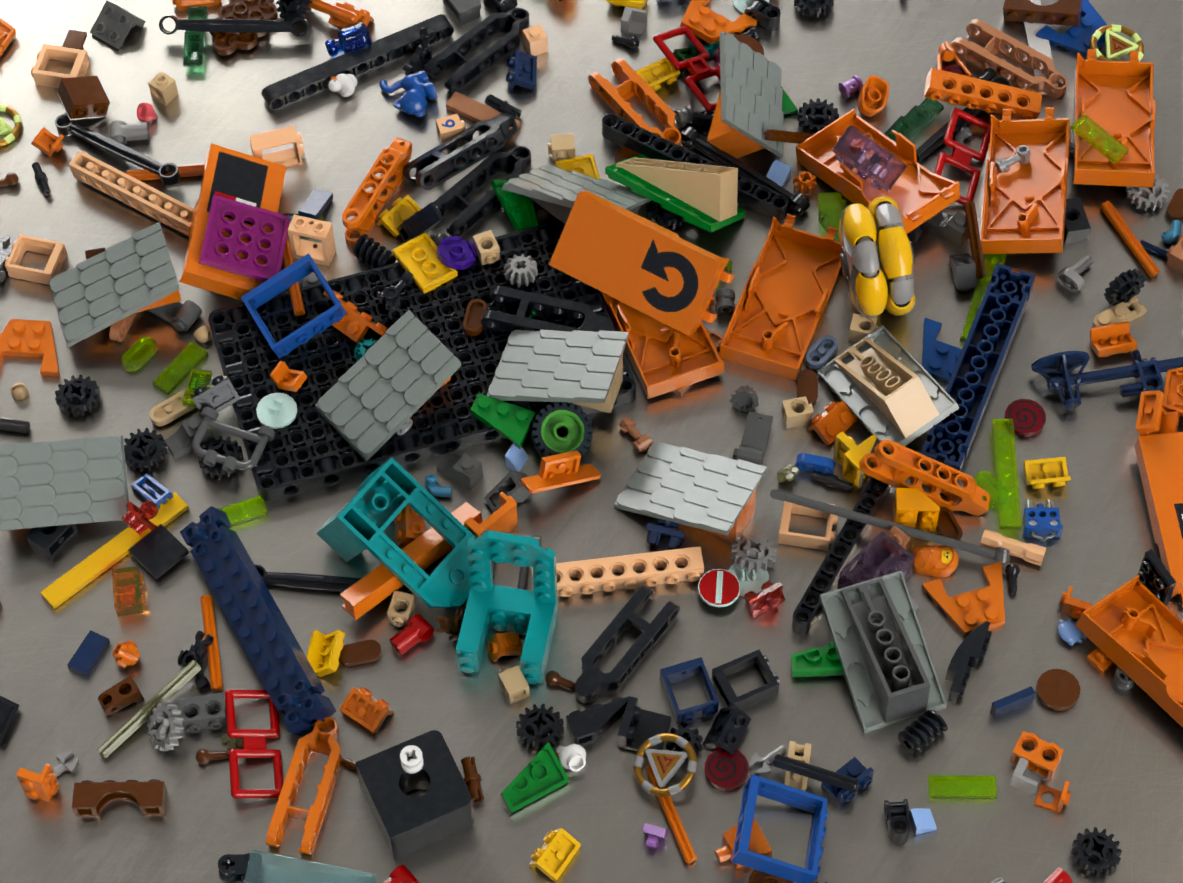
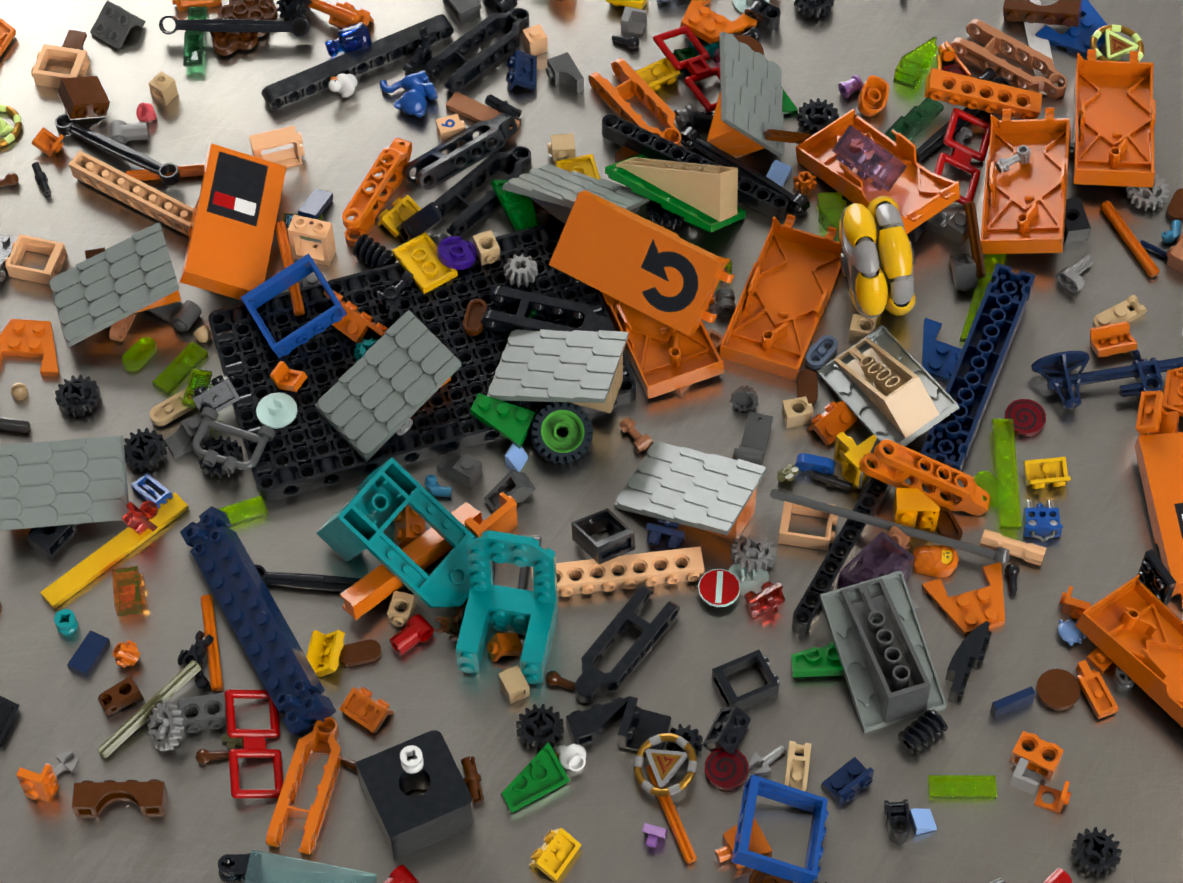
black tile [128,524,189,579] -> none
magenta piece [198,194,291,282] -> none
orange bracket [521,450,601,493] -> none
dark blue window [660,657,719,724] -> none
black axle [773,754,859,792] -> none
clear neon green tile [1071,114,1129,164] -> none
black gear [1104,269,1146,306] -> none
none -> teal wheel [54,609,78,636]
none -> dark grey arch [546,52,584,93]
none -> black window [571,508,635,564]
none -> clear neon green slope [893,37,938,89]
none -> orange hinge [1076,660,1119,719]

